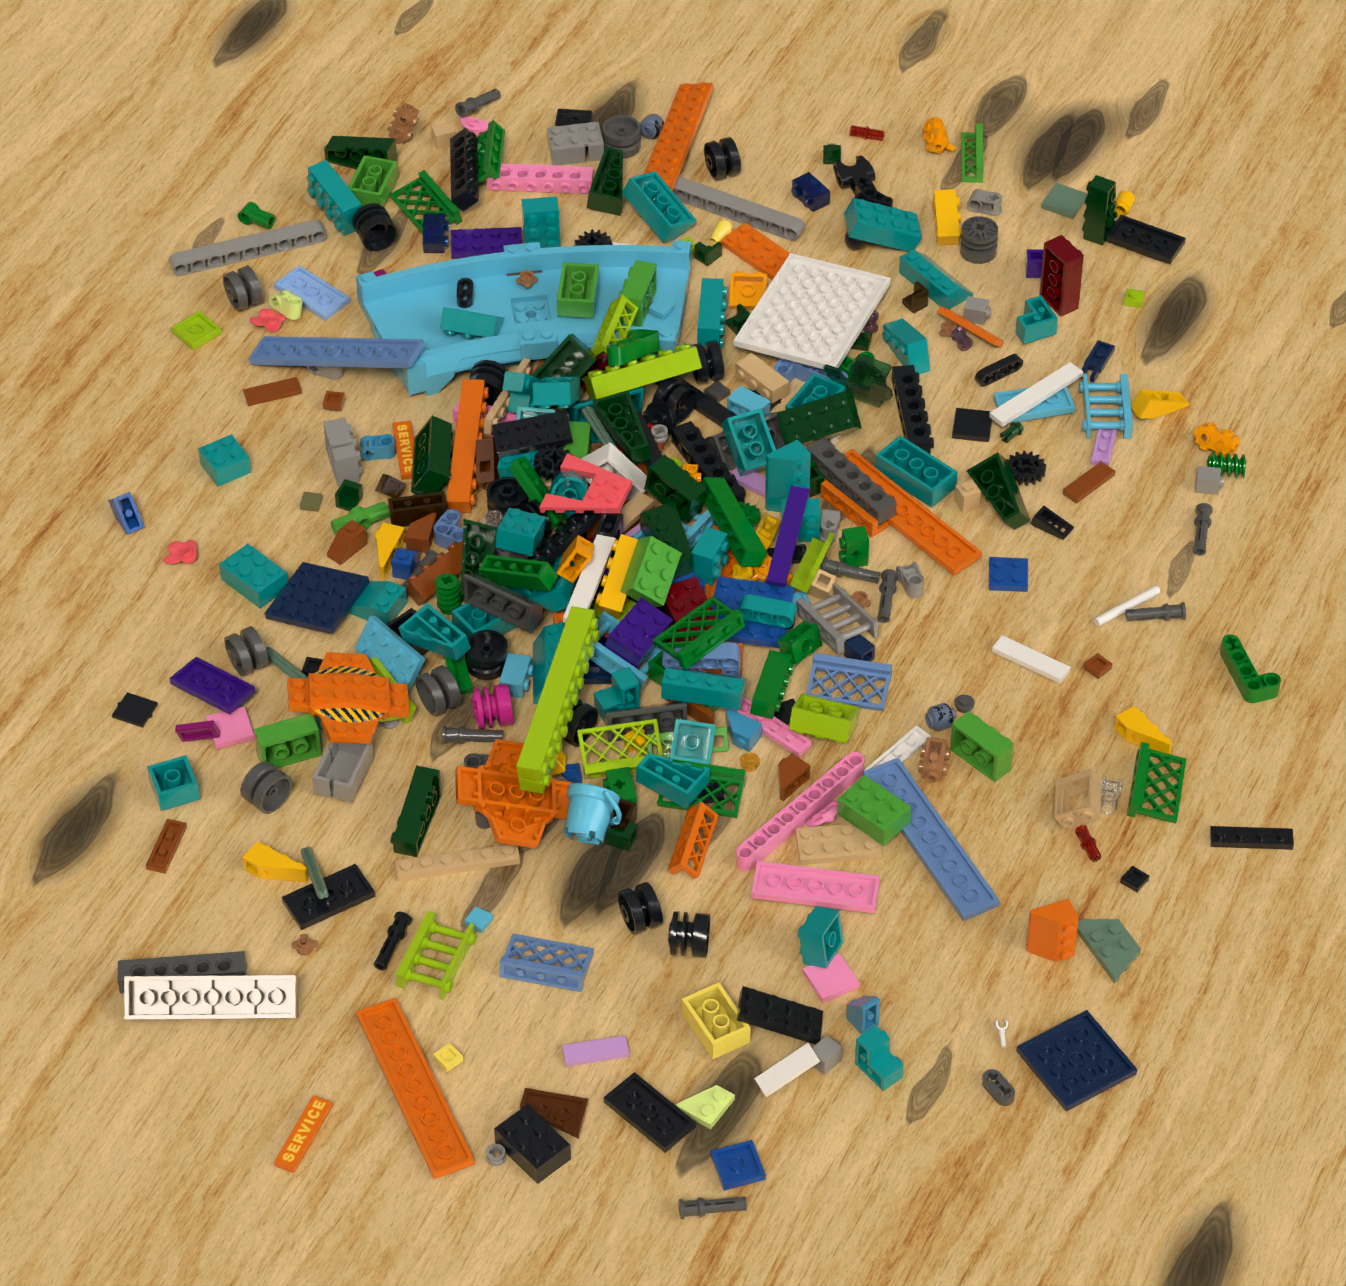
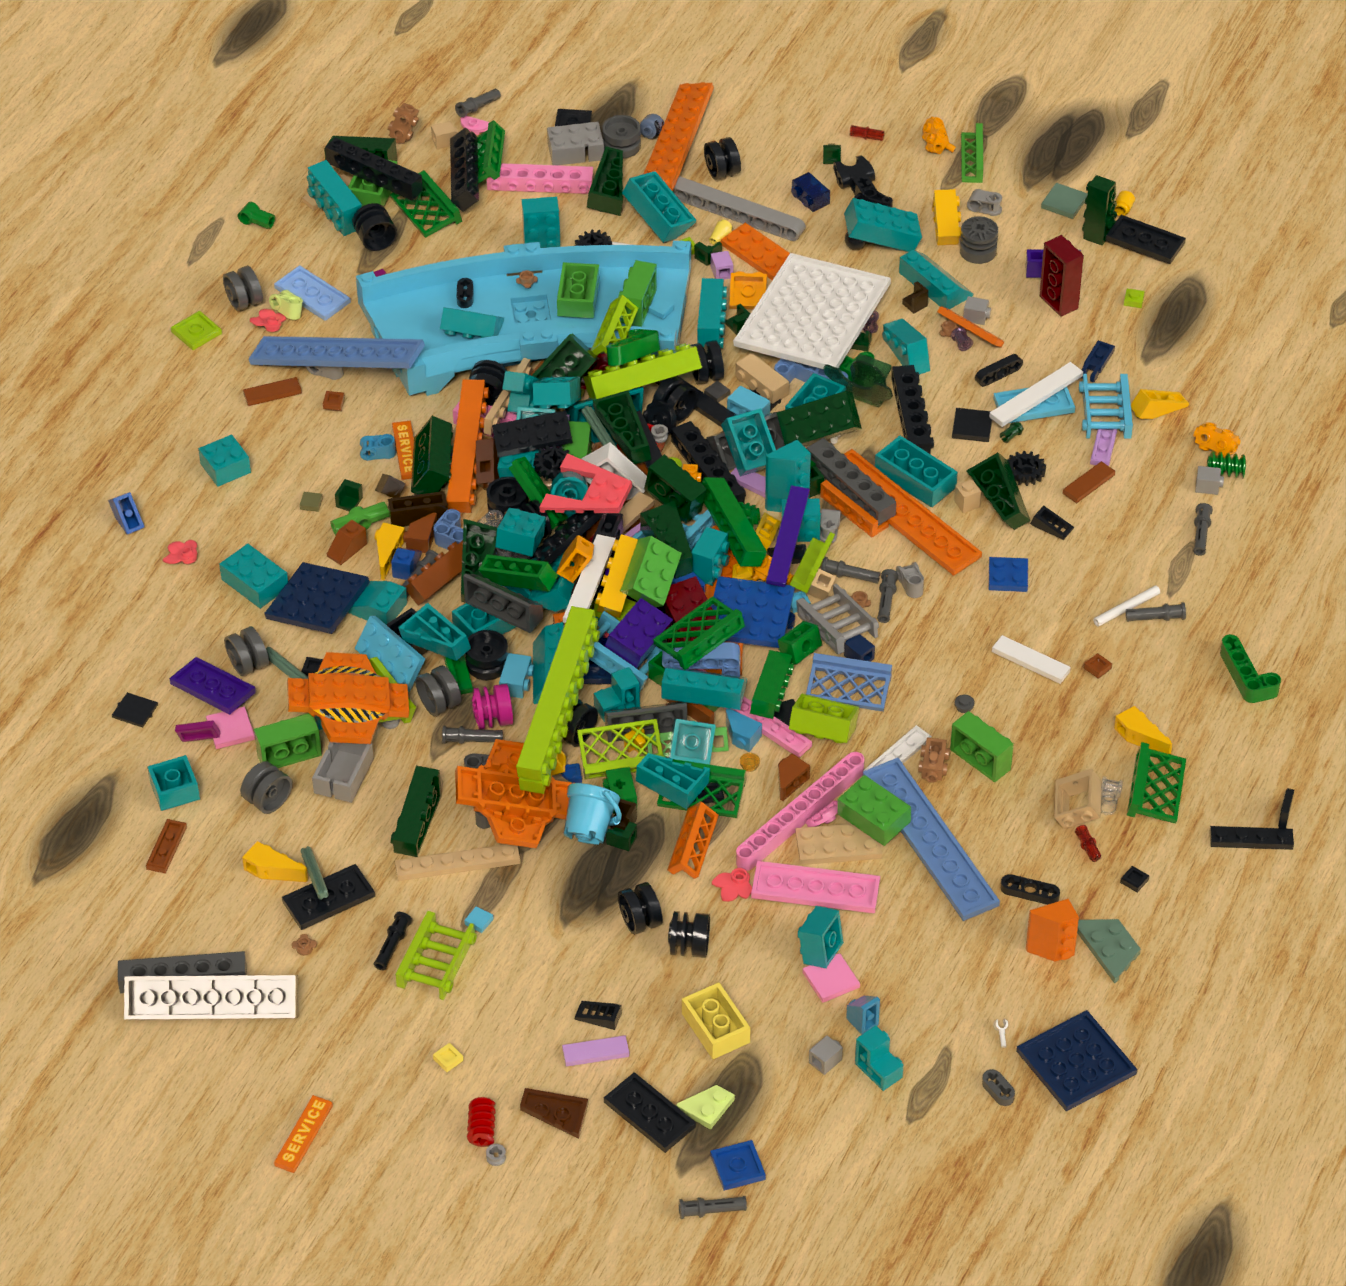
light grey beam [169,220,327,276] -> none
light grey piece [323,417,362,487] -> none
orange plate [356,997,475,1179] -> none
clear blue brick [422,214,449,253] -> none
green piece [435,573,462,615] -> none
dark purple plate [451,227,522,259] -> none
black brick [494,1104,571,1184] -> none
medium blue fence [500,934,594,992] -> none
black plate [737,986,823,1045] -> none
teal beam [738,594,797,628] -> none
white tile [754,1043,820,1097] -> none
green brick [838,526,869,567] -> none
sand blue head [925,703,956,731] -> none
teal brick [1016,296,1058,344] -> none
none -> black brick [325,137,423,201]
none -> red piece [467,1097,496,1147]
none -> black slope [575,1001,622,1030]
none -> lavender brick [711,251,733,280]
none -> coral plate [712,868,752,902]
none -> black beam [1001,874,1060,905]
none -> black tile [1278,788,1294,829]

